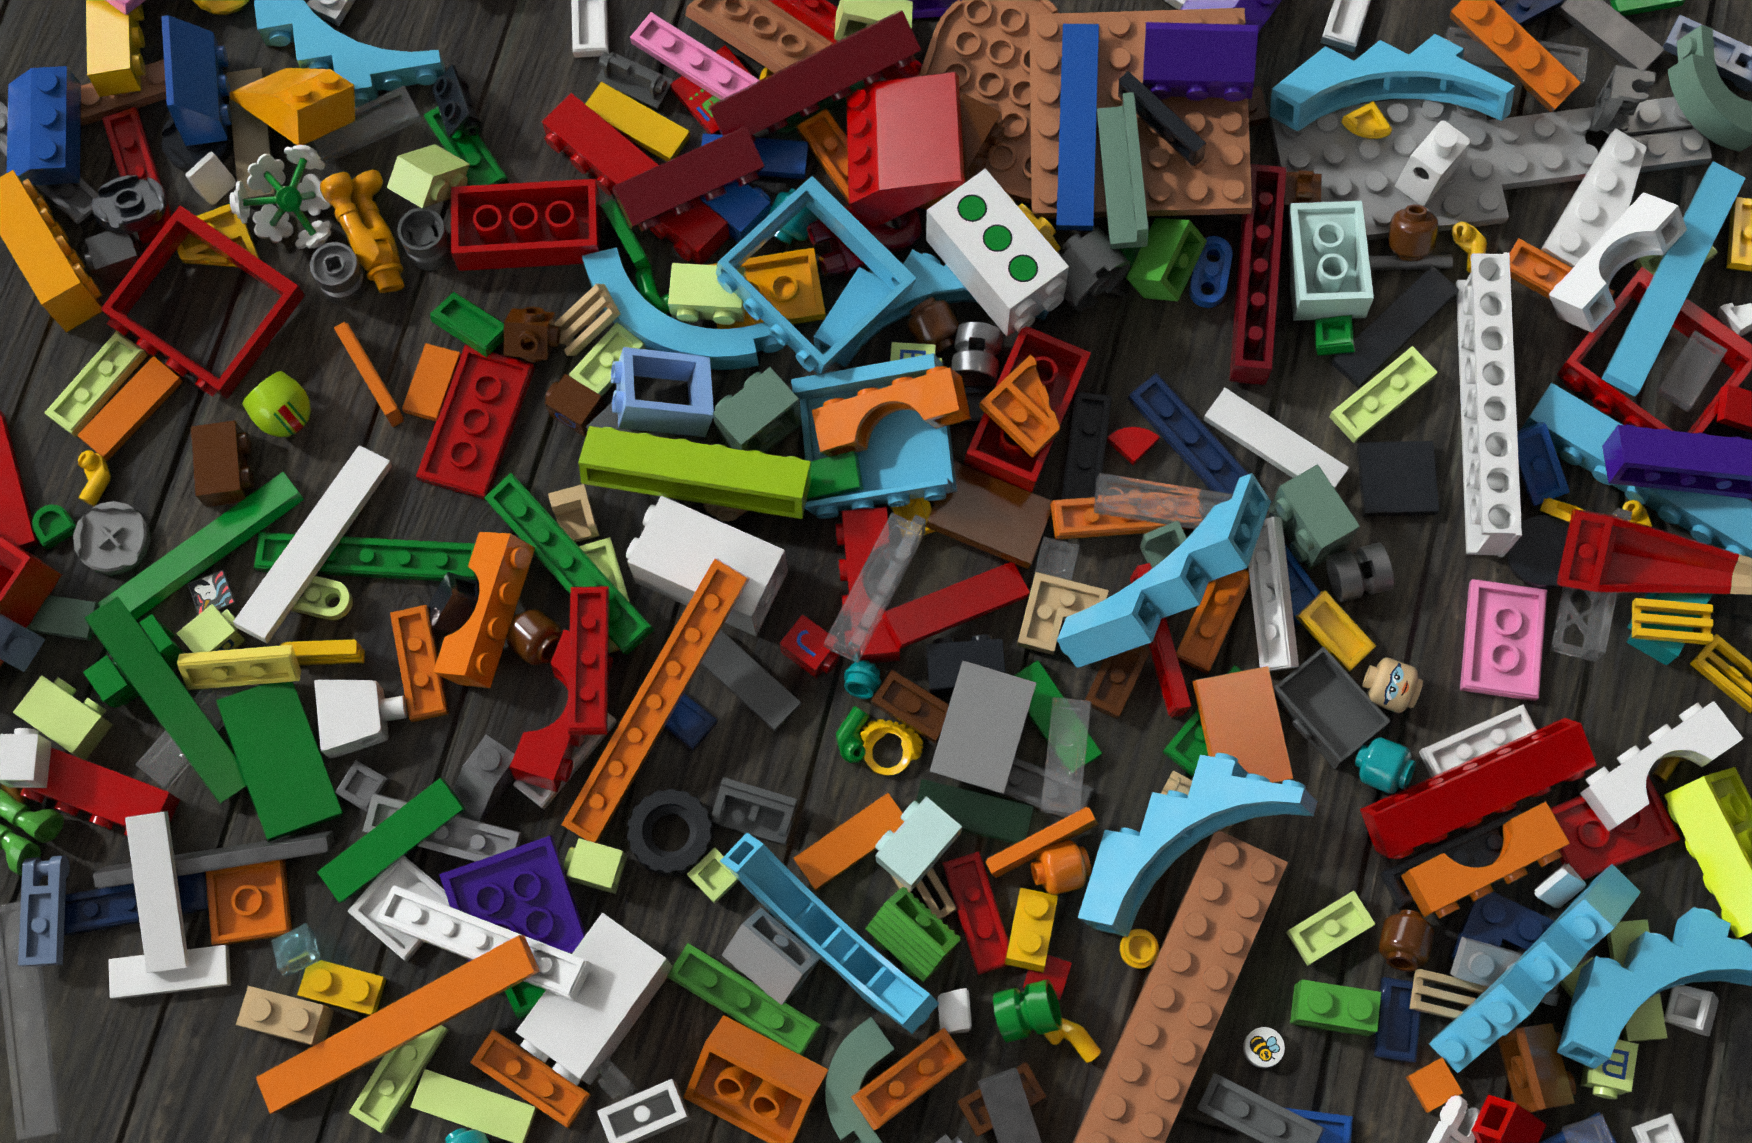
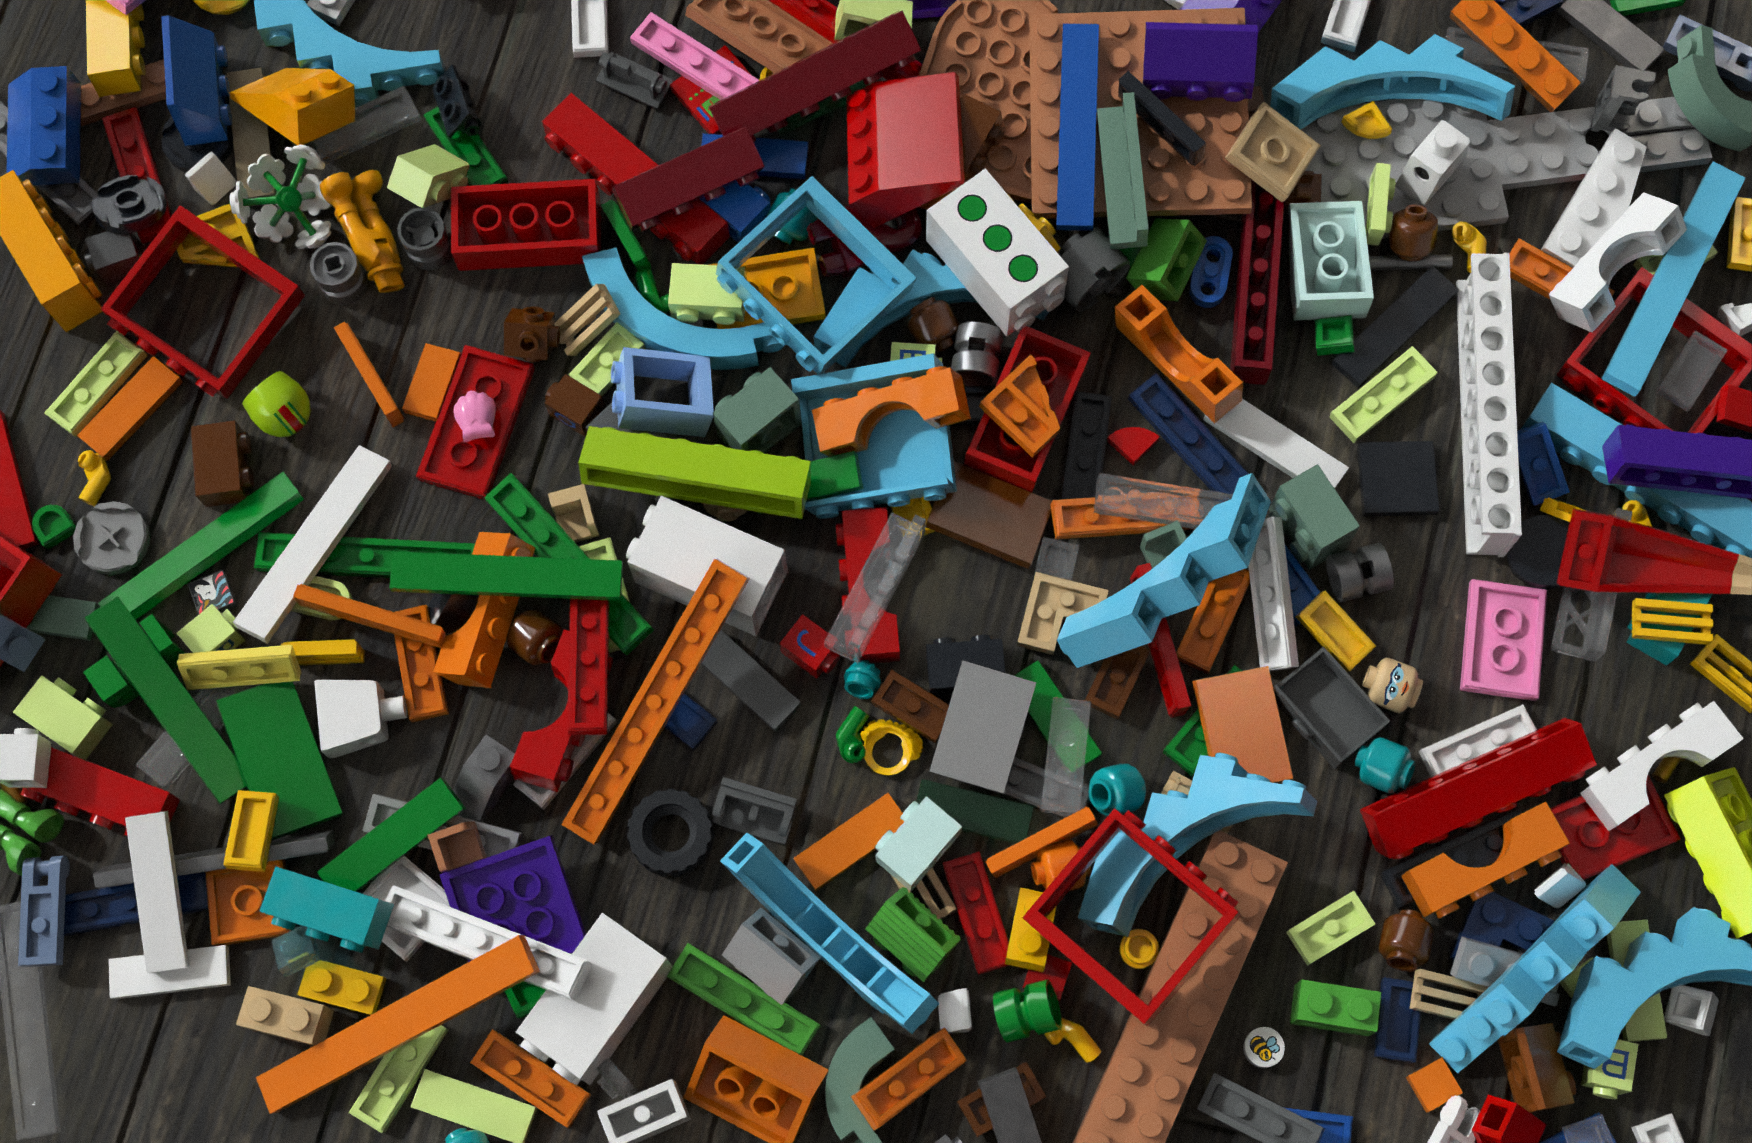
flat silver tile [335,760,390,813] -> none
green tile [430,292,504,357] -> none
yellowish green brick [564,838,627,894] -> none
yellow tile [585,82,691,162] -> none
yellowish green plate [687,848,739,904] -> none
orange tile [797,108,849,203] -> none
red tile [881,562,1030,649] -> none
none -> yellow tile [223,790,279,872]
none -> teal brick [259,866,394,953]
none -> orange tile [293,584,447,648]
none -> green tile [389,551,623,601]
none -> nougat panel [428,821,487,872]
none -> bright pink animal [454,390,496,442]
none -> red window [1022,808,1241,1026]
none -> teal head [1088,763,1146,816]
none -> orange arch [1115,285,1243,424]
none -> tan tile [1225,102,1321,202]
none -> yellowish green plate [1365,163,1396,246]

